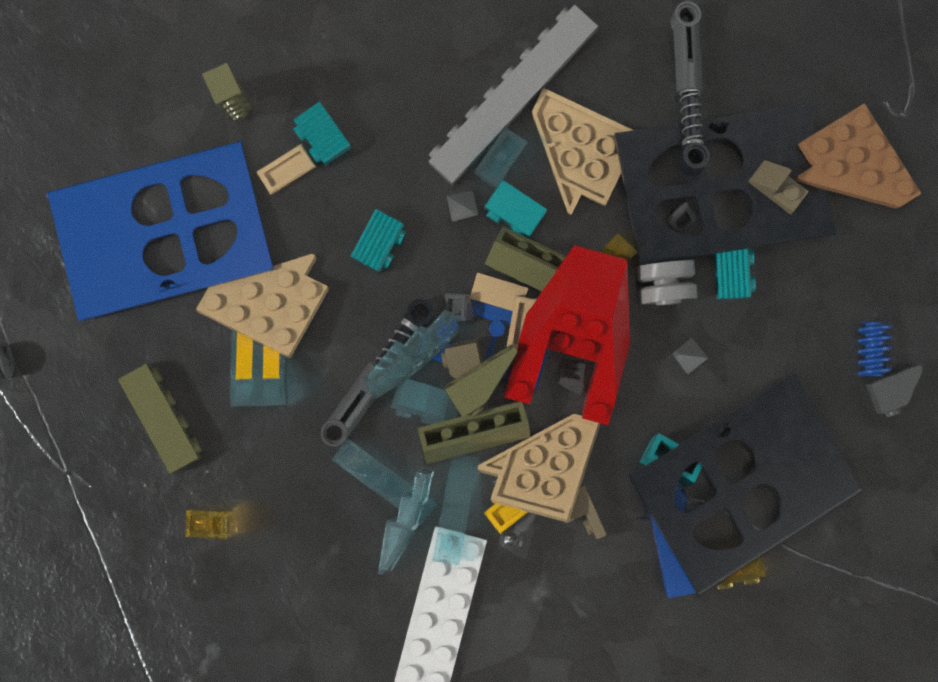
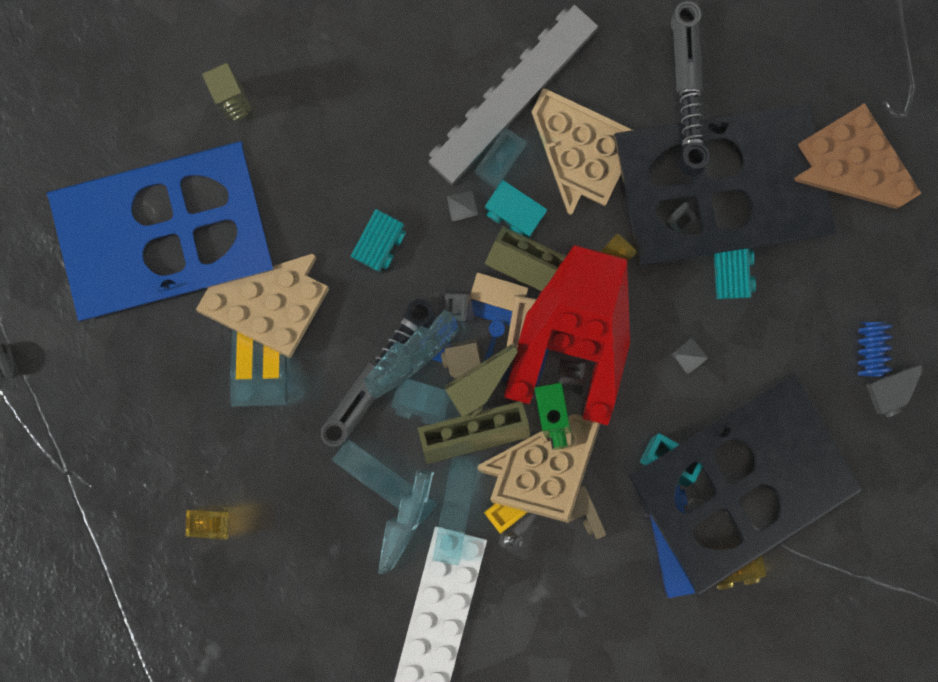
olive brick [118,364,202,474] -> none
tan tile [257,144,316,195] -> none
teal brick [293,101,351,166] -> none
light grey wheel [635,260,698,306] -> none
dark tan slope [748,160,809,215] -> none
none -> green torso [535,383,572,450]

